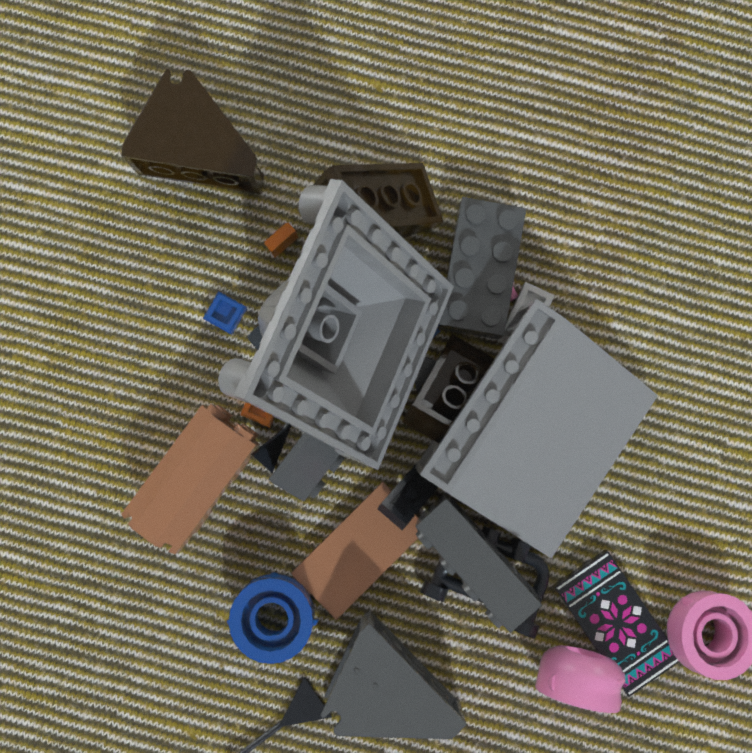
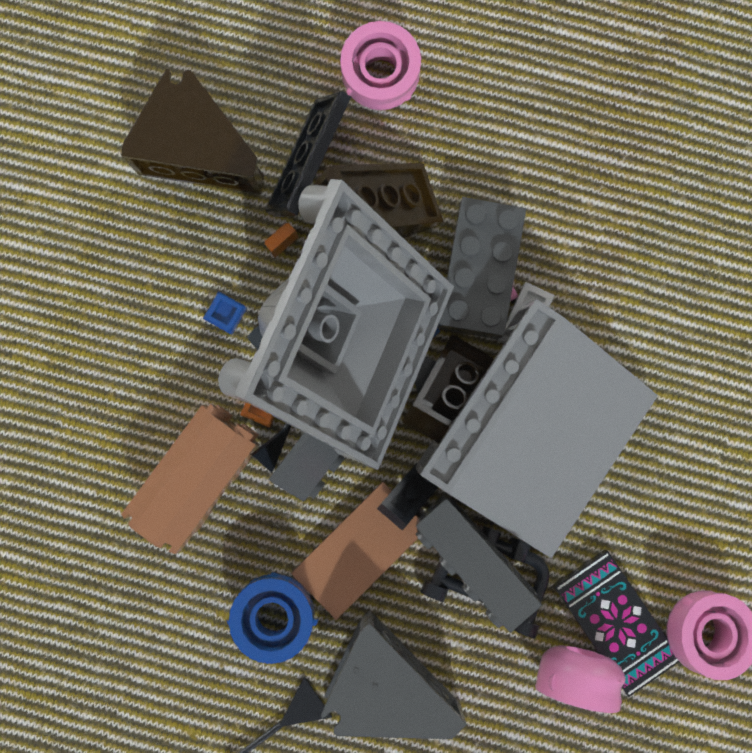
none -> black tile [265,91,351,217]
none -> bright pink piece [340,21,421,110]

